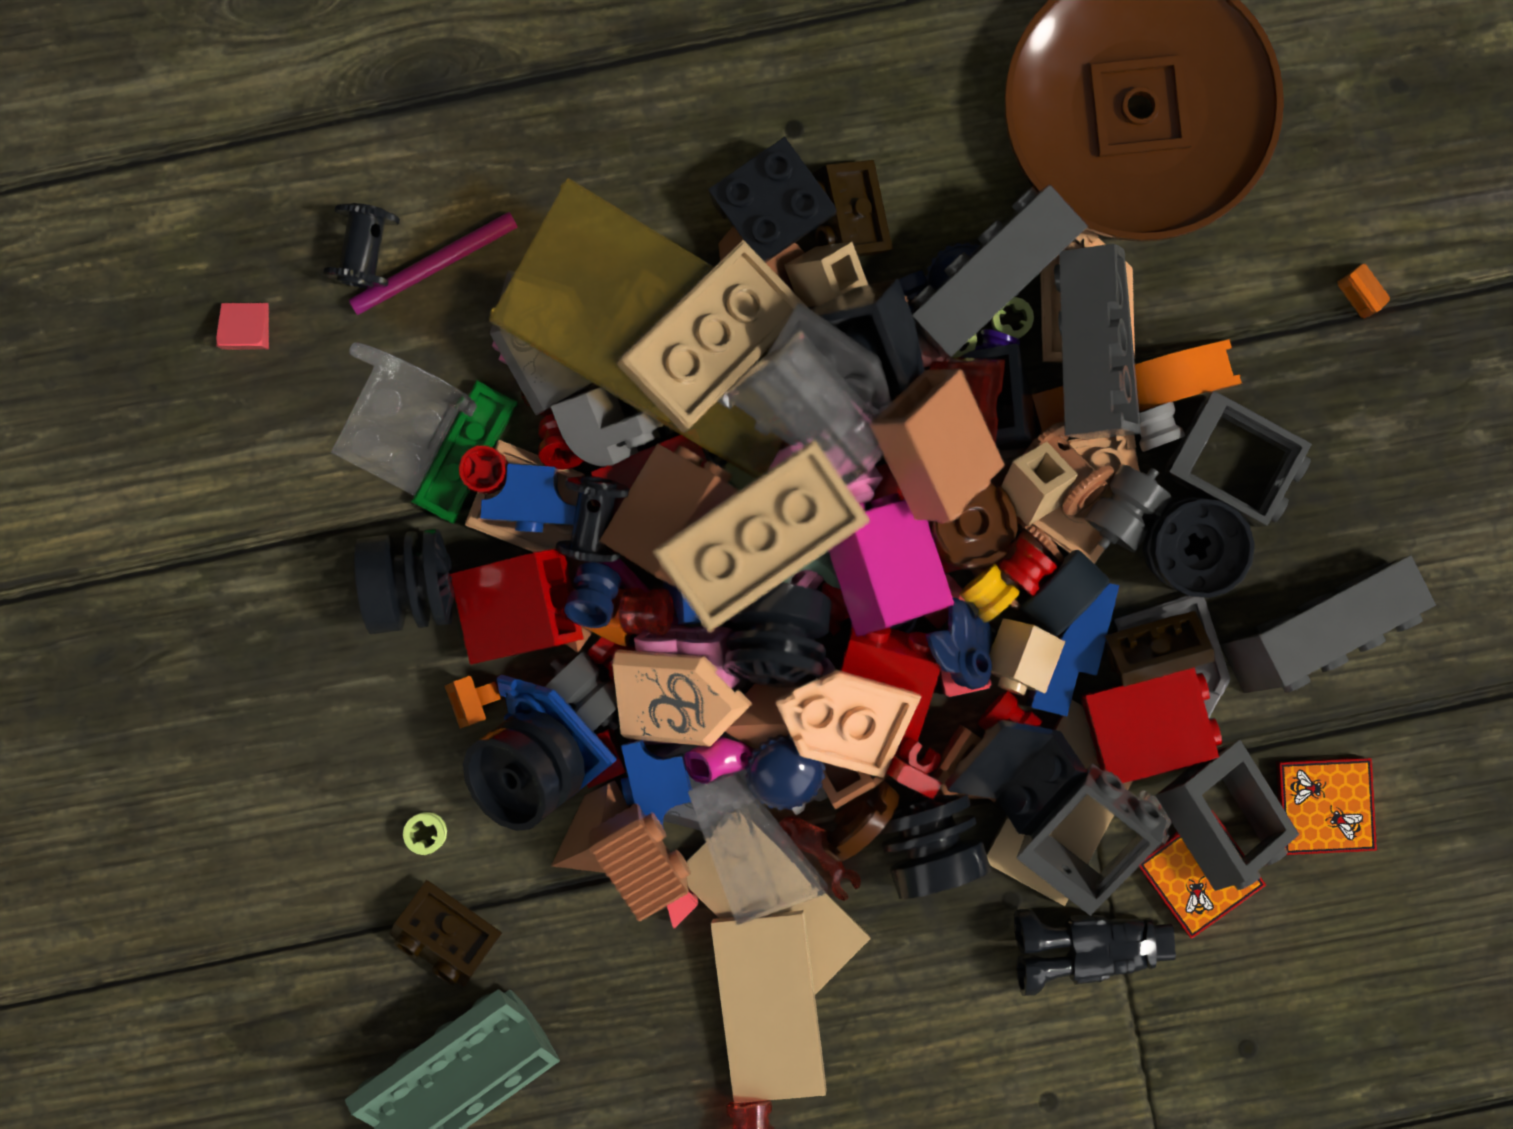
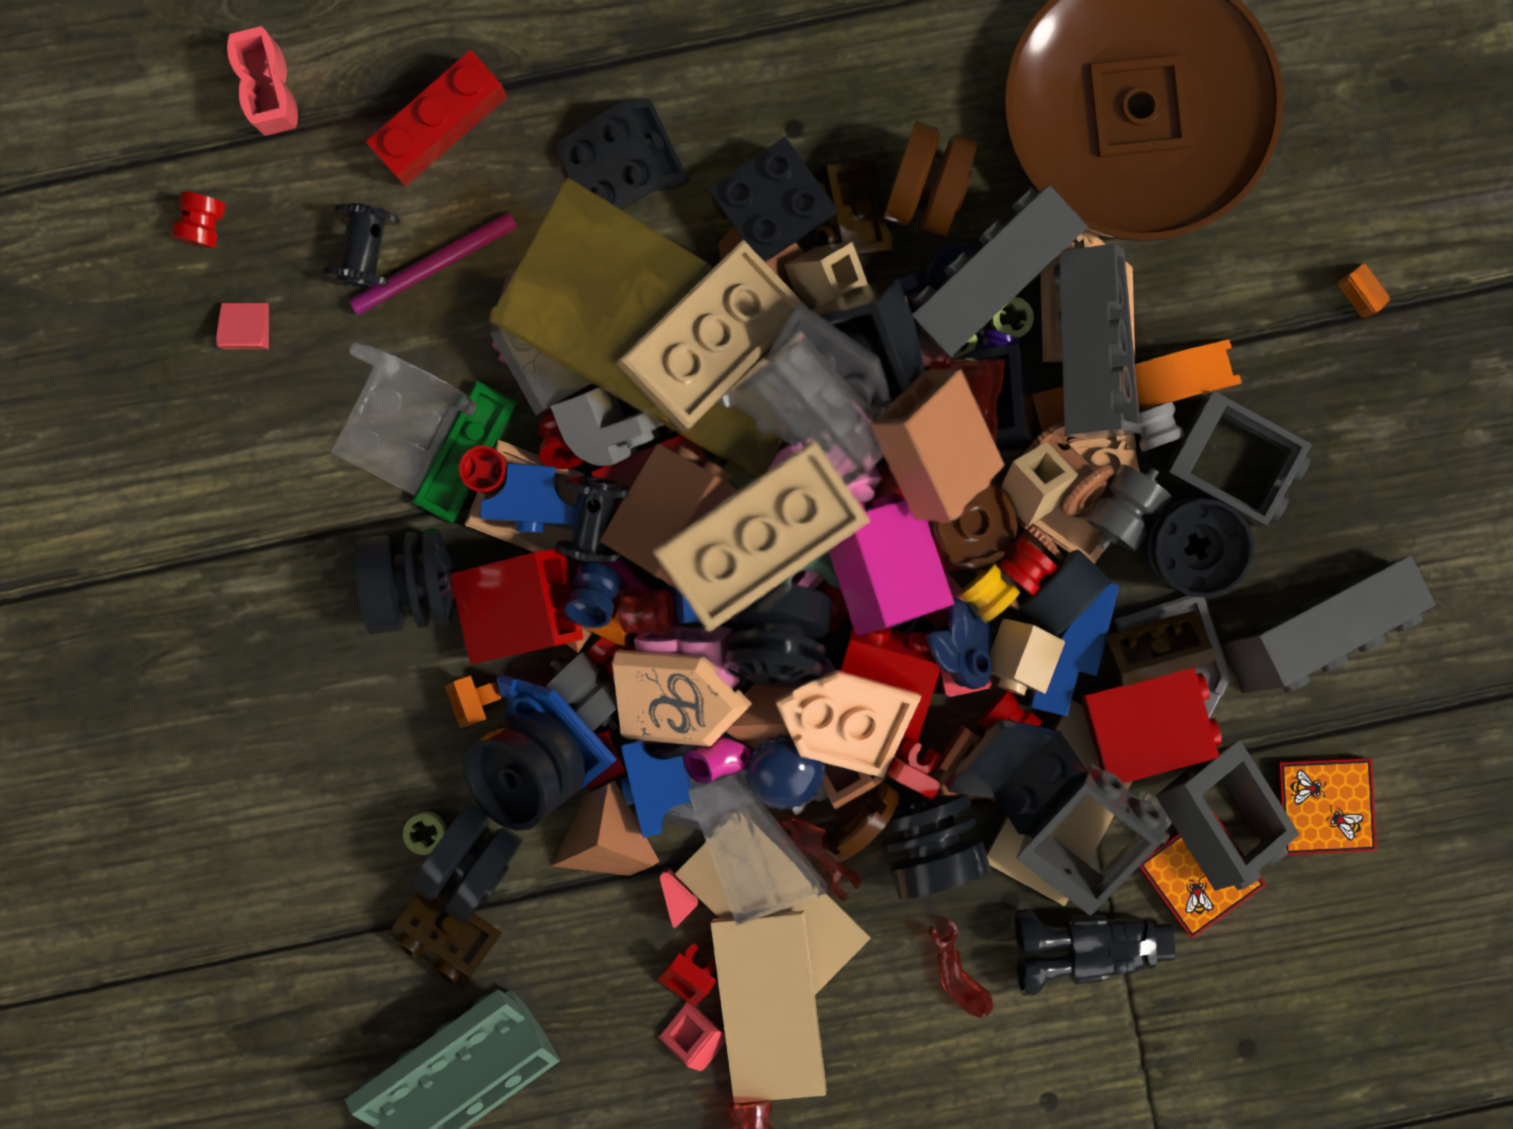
nougat brick [589,804,691,921] -> none
none -> red wheel [169,191,227,249]
none -> coral brick [227,26,298,136]
none -> red brick [366,49,508,187]
none -> black wheel [410,803,524,925]
none -> black bracket [555,98,689,225]
none -> red tile [657,944,717,1007]
none -> coral slope [658,1002,726,1071]
none -> reddish brown wheel [883,121,978,240]
none -> clear red arm [928,918,994,1018]

